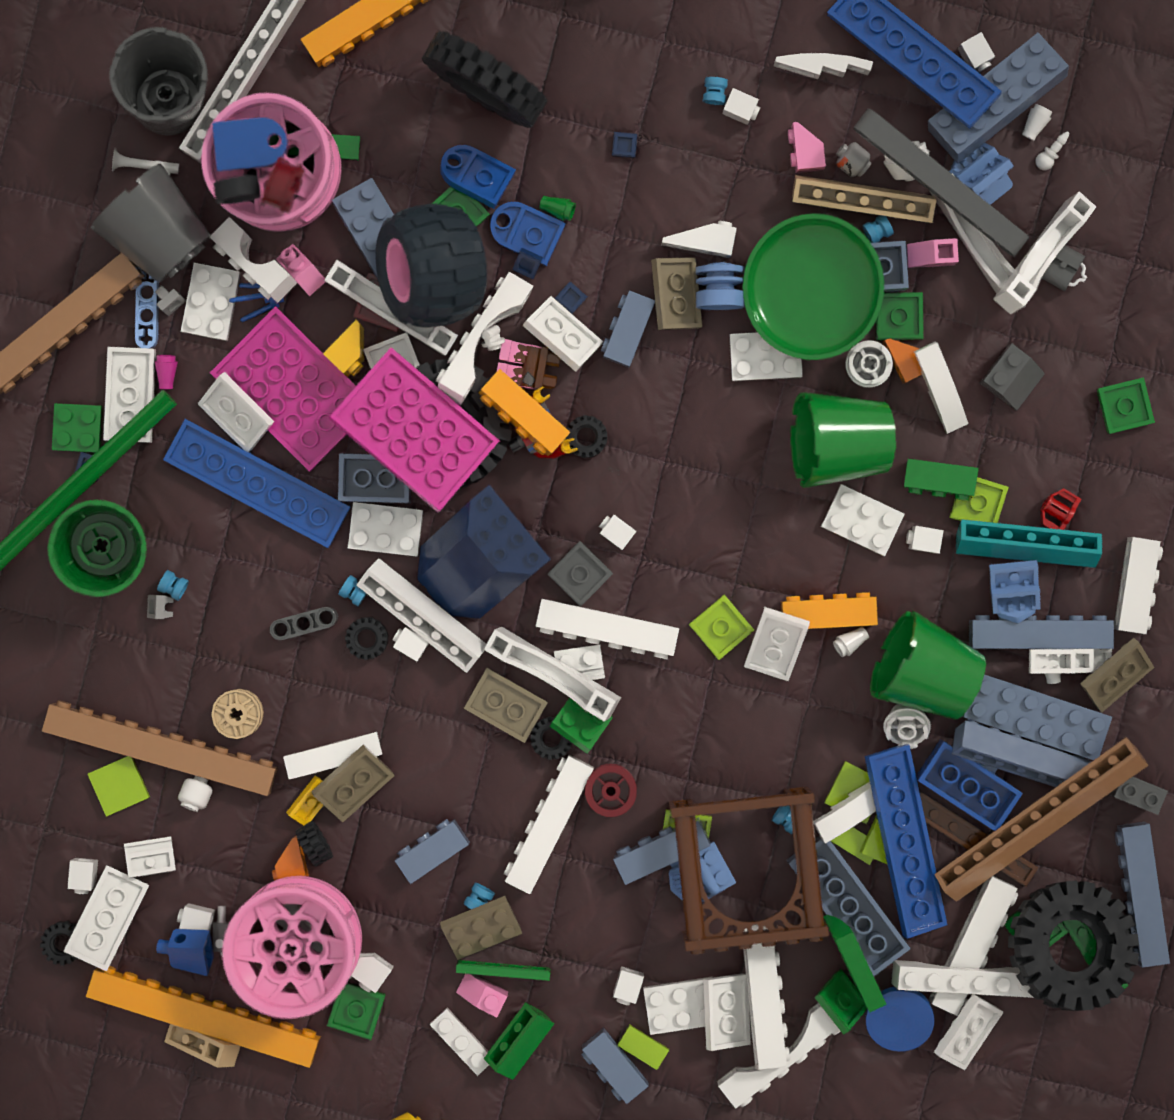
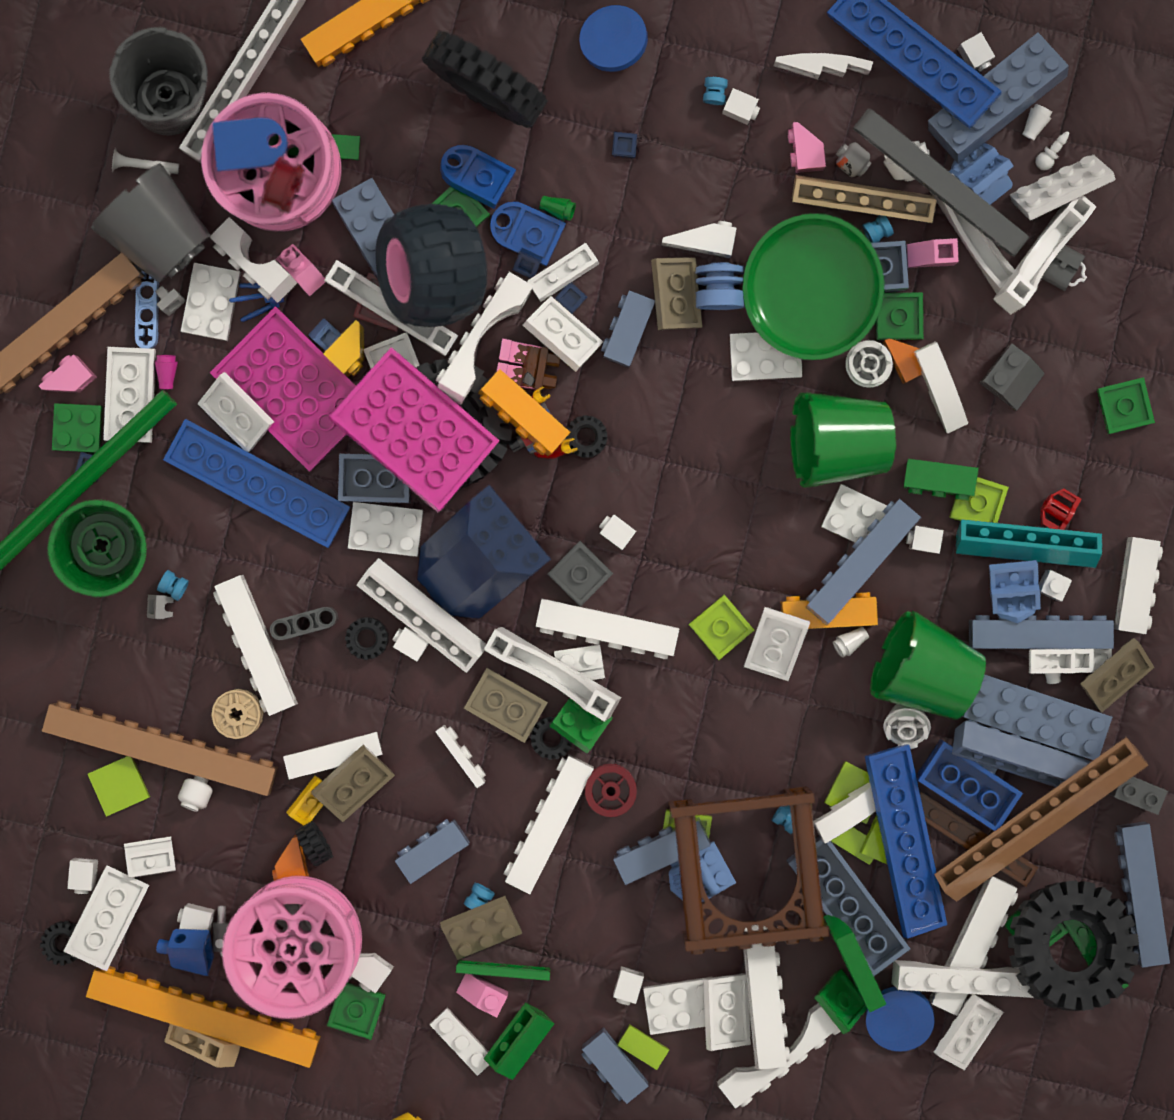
black tyre [213,175,261,204] -> none
dark azure wheel [338,575,367,607] -> none
white plate [481,325,505,351] -> none
none -> bright pink slope [39,355,97,393]
none -> white brick [213,575,298,716]
none -> medium blue slope [309,319,342,351]
none -> white plate [435,725,486,788]
none -> white plate [527,243,599,302]
none -> blue piece [579,5,648,72]
none -> sand blue brick [806,499,921,626]
none -> white plate [1010,155,1116,220]
none -> white brick [1039,570,1072,601]

